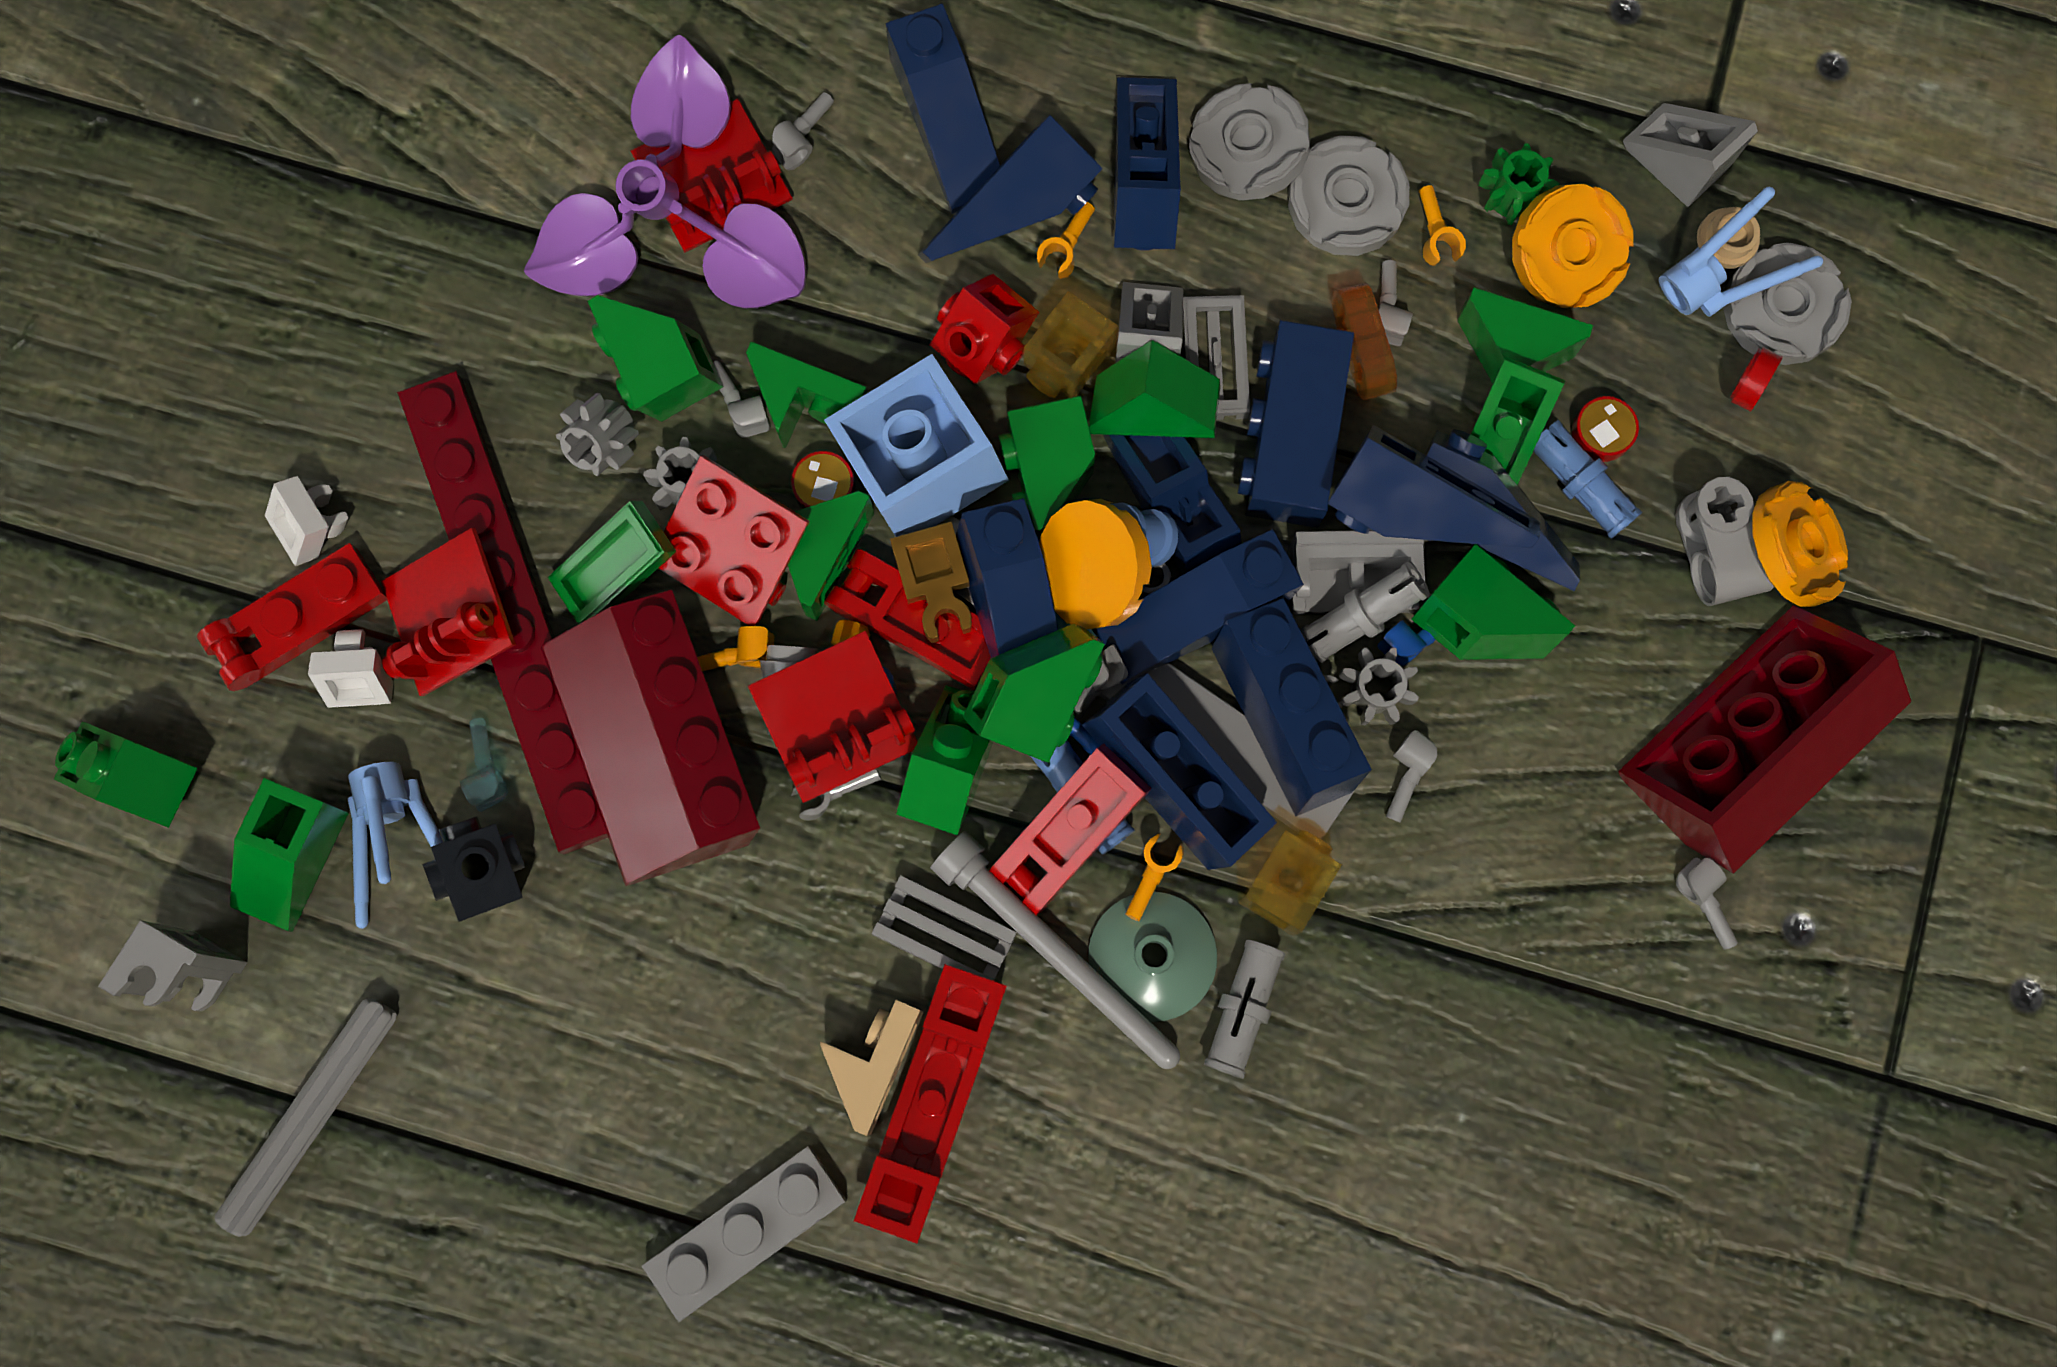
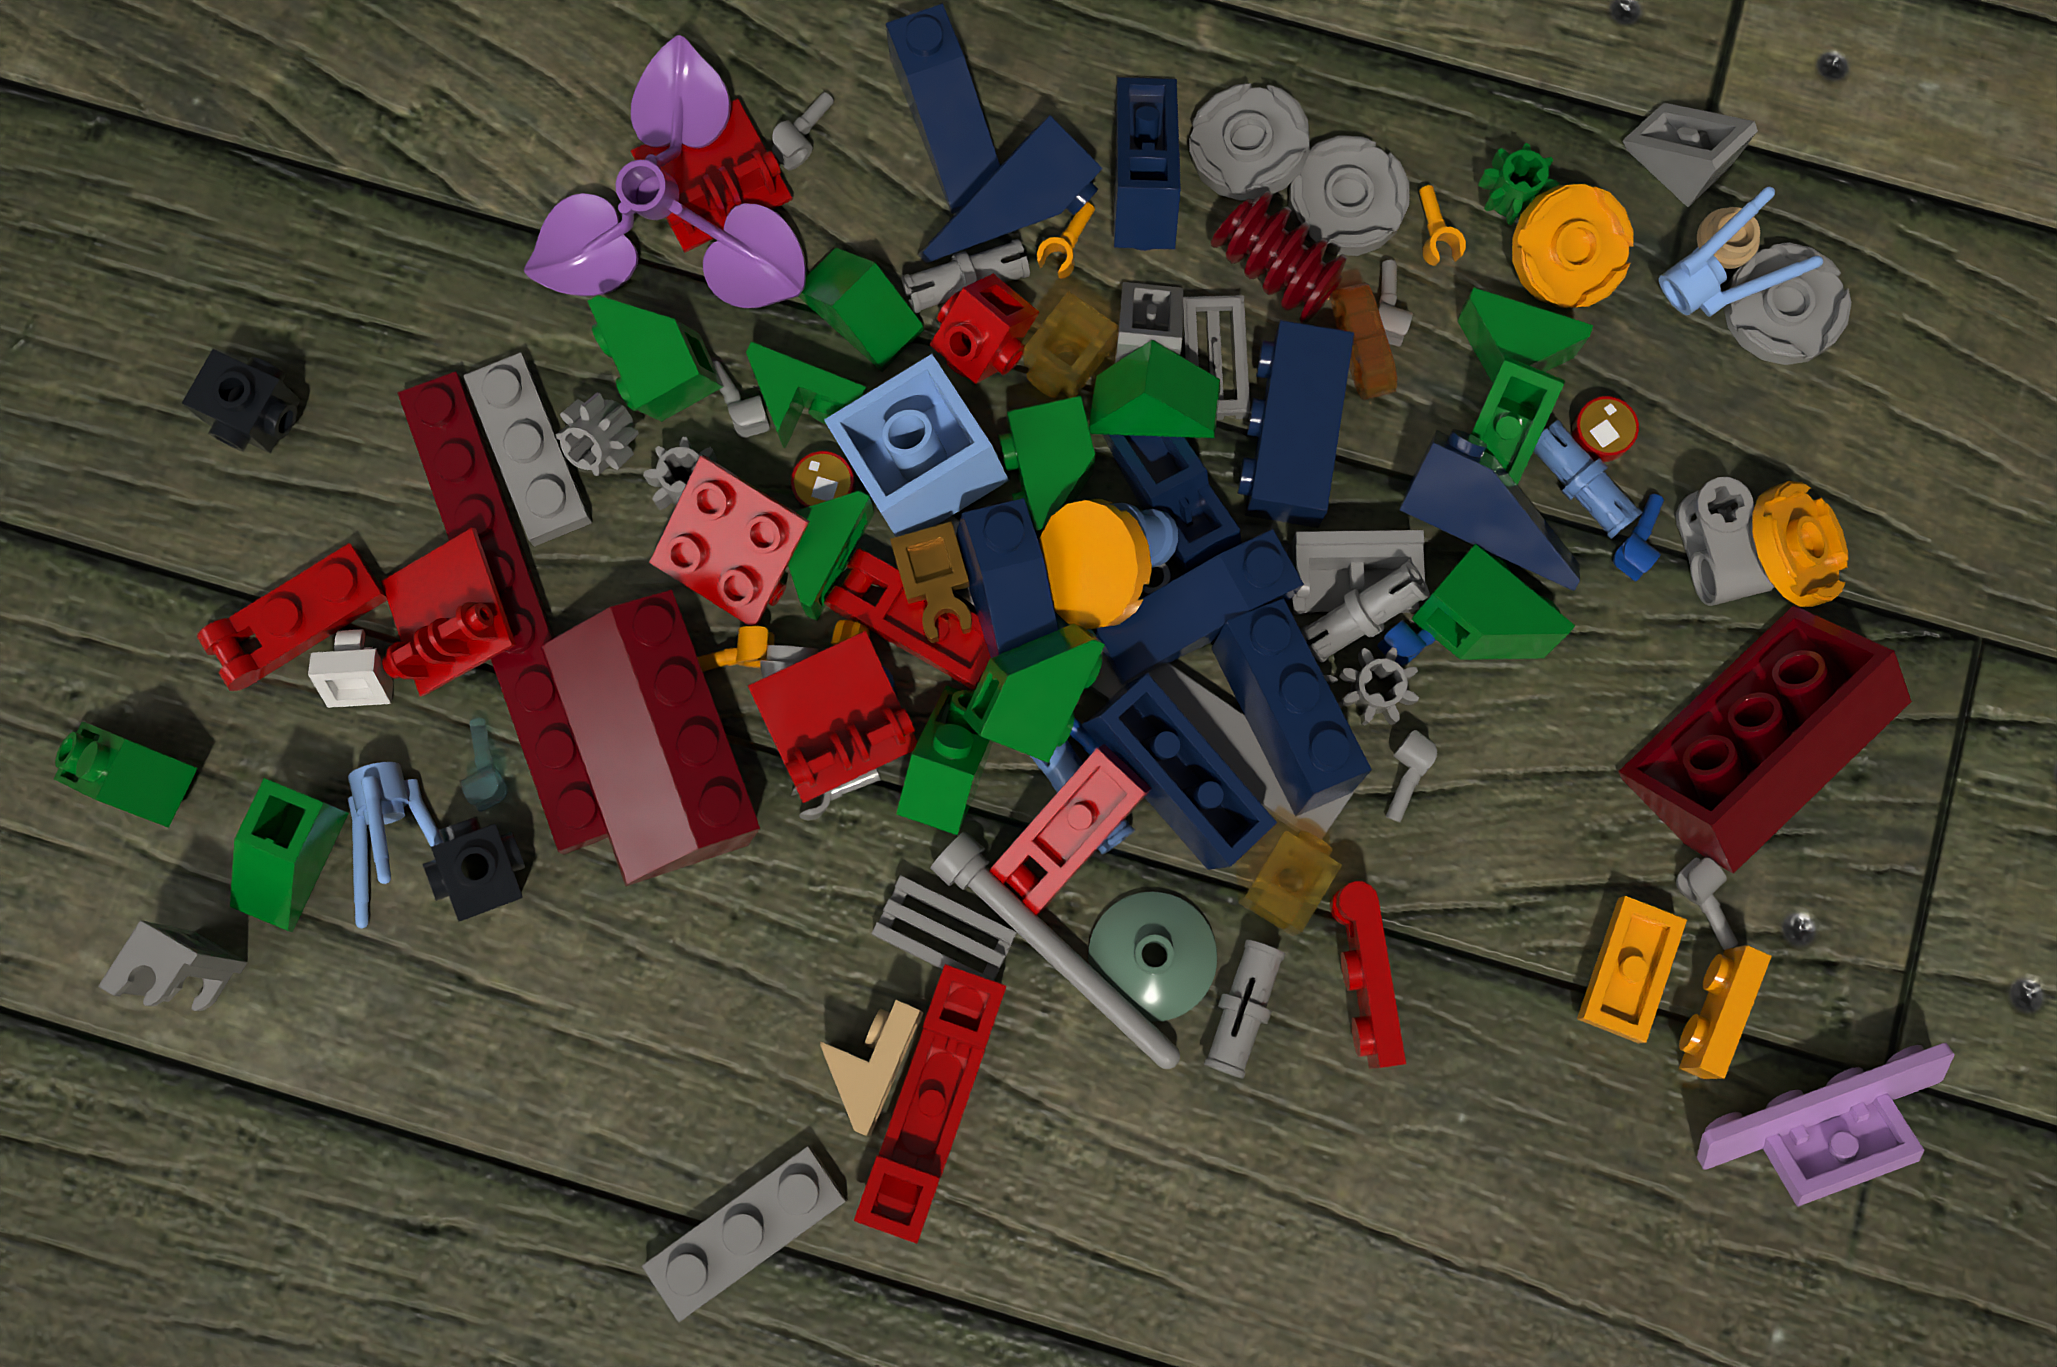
light grey axle [215,998,397,1237] -> none
white tile [265,476,348,566] -> none
green tile [547,501,677,625] -> none
light grey hand [1073,644,1128,720] -> none
light orange hand [1125,833,1184,921] -> none
dark blue slope [1328,425,1540,549] -> none
red tile [1730,347,1783,412] -> none
none -> black brick [182,349,300,453]
none -> light grey plate [463,353,592,547]
none -> green slope [798,248,924,372]
none -> light grey pin [902,239,1030,314]
none -> dark red piece [1211,190,1347,324]
none -> red plate [1330,881,1406,1069]
none -> light orange plate [1577,896,1687,1044]
none -> blue hand [1612,494,1664,582]
none -> light orange plate [1679,945,1772,1079]
none -> lavender bracket [1697,1043,1955,1207]

